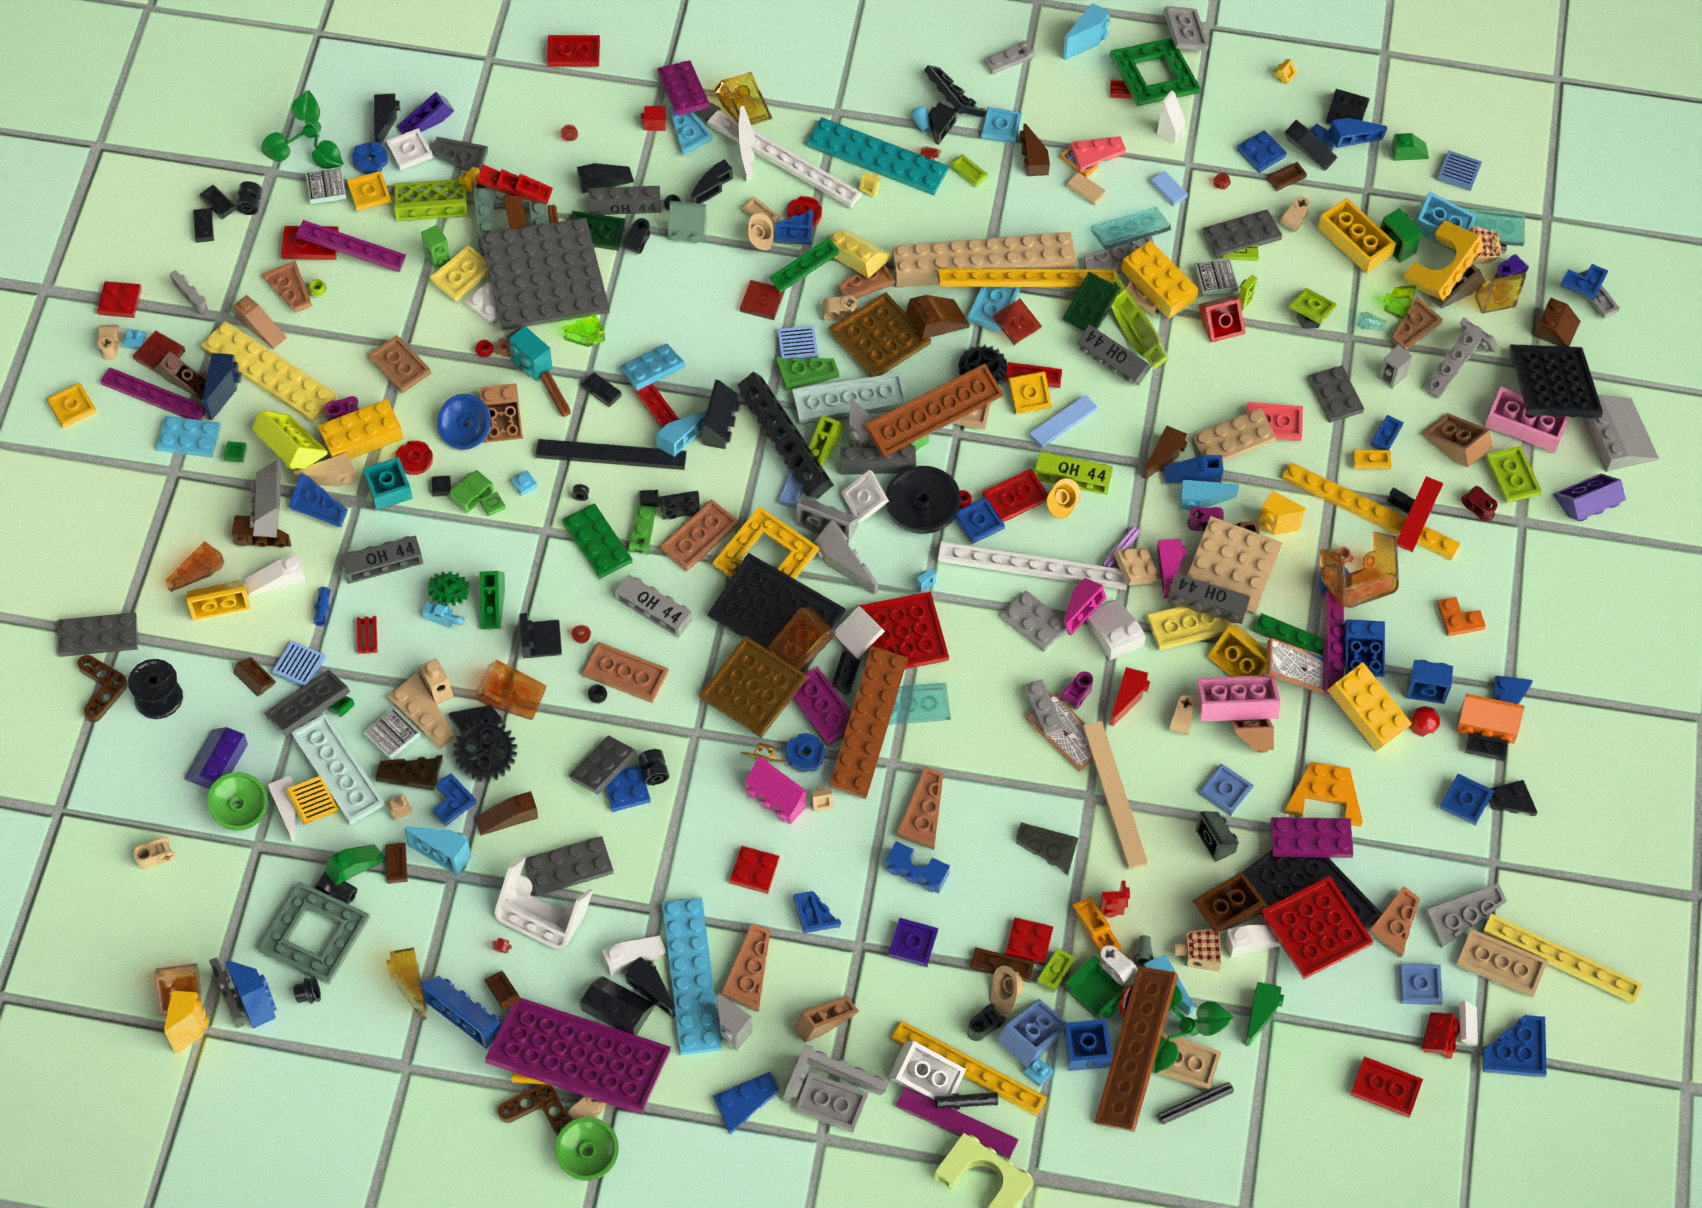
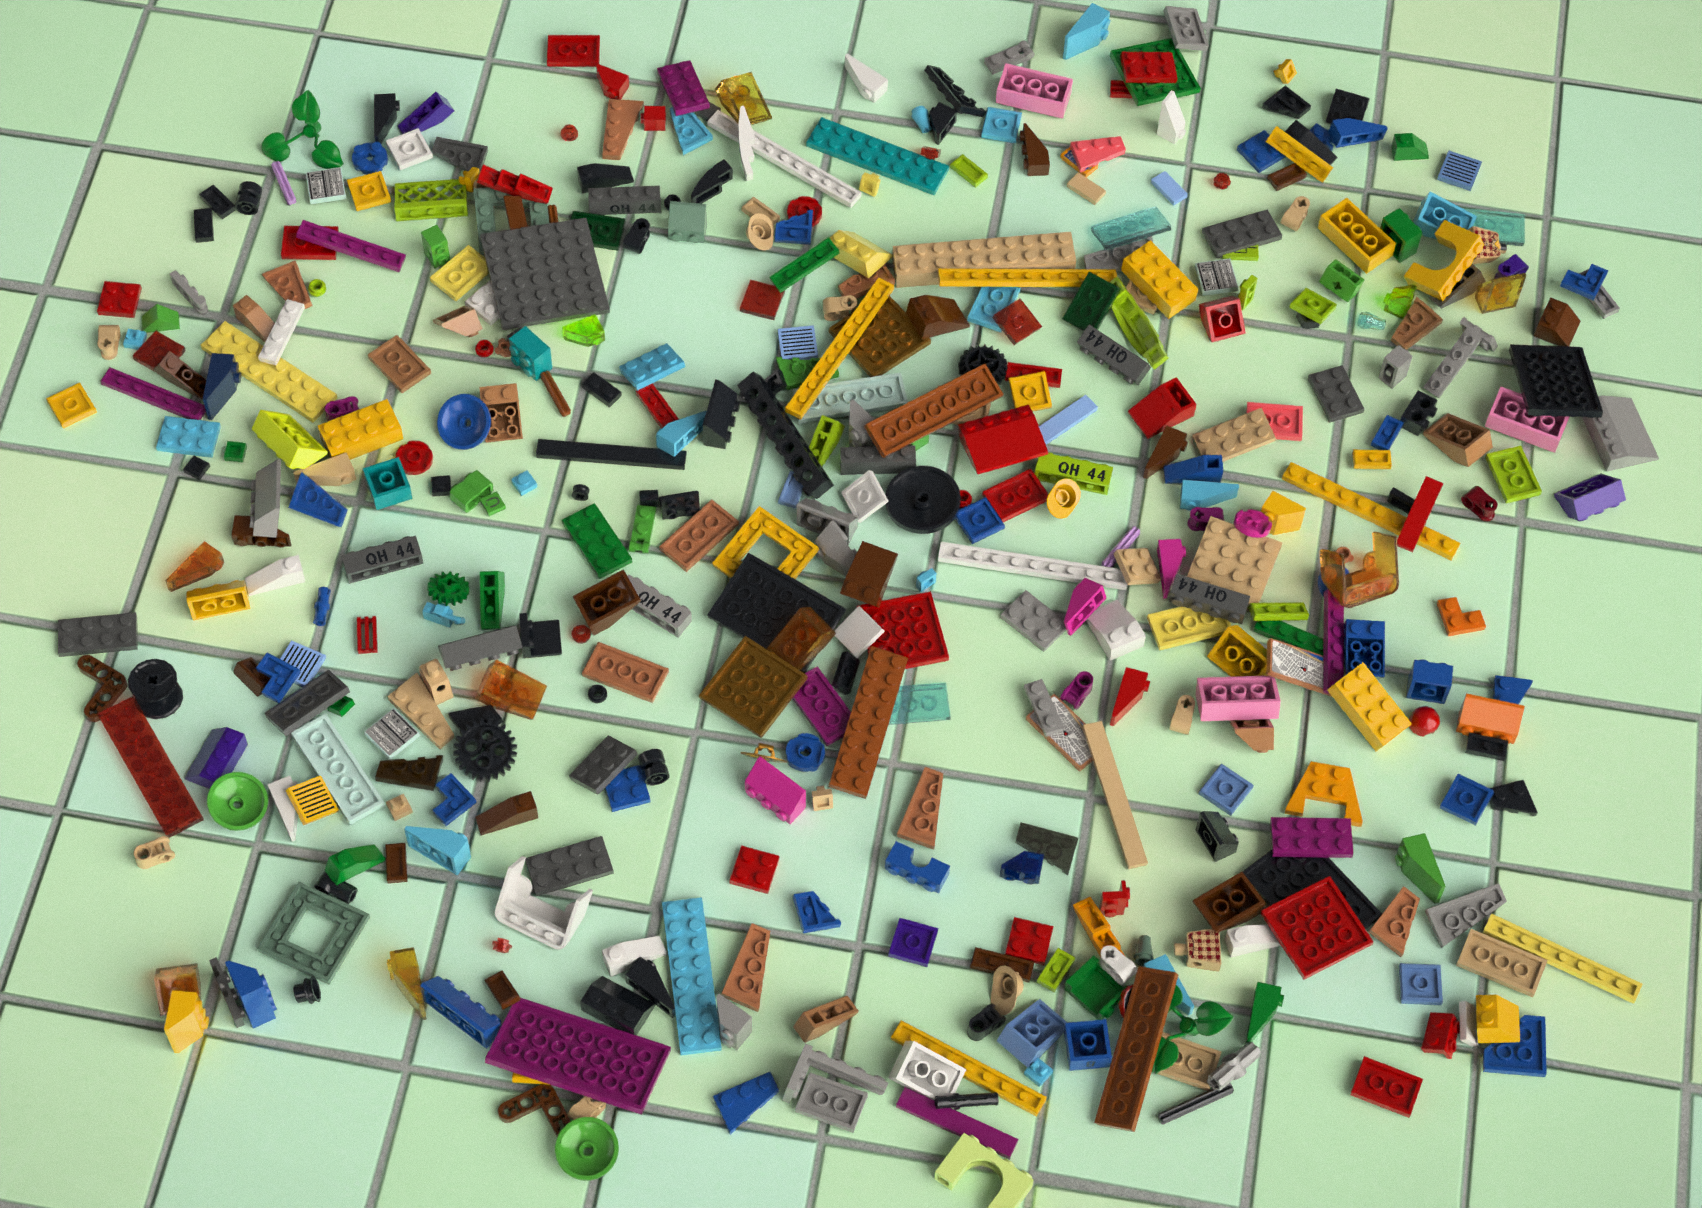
none -> clear red plate [98,696,204,838]
none -> bright green slope [142,304,180,333]
none -> black tile [183,456,210,480]
none -> blue plate [256,653,301,703]
none -> white plate [258,299,305,366]
none -> lavender axle [271,161,296,205]
none -> slope [433,305,483,337]
none -> dark grey slope [438,625,522,671]
none -> reddish brown slope [573,569,641,636]
none -> red slope [596,64,629,100]
none -> nougat wing [602,99,644,160]
none -> black tile [765,370,787,395]
none -> yellow plate [785,278,894,420]
none -> reddish brown slope [840,541,898,608]
none -> white slope [845,53,888,103]
none -> red slope [958,404,1048,475]
none -> bright pink brick [996,63,1073,119]
none -> clear blue slope [999,851,1044,885]
none -> red plate [1120,52,1178,83]
none -> red slope [1128,377,1197,439]
none -> light grey piece [1207,1042,1261,1091]
none -> dark pink tile [1234,509,1272,538]
none -> lime tile [1248,602,1309,621]
none -> black wing [1262,85,1311,119]
none -> yellow plate [1266,126,1333,183]
none -> bright green brick [1319,259,1365,302]
none -> bright green slope [1395,833,1446,904]
none -> black brick [1400,390,1438,436]
none -> yellow slope [1476,995,1520,1043]

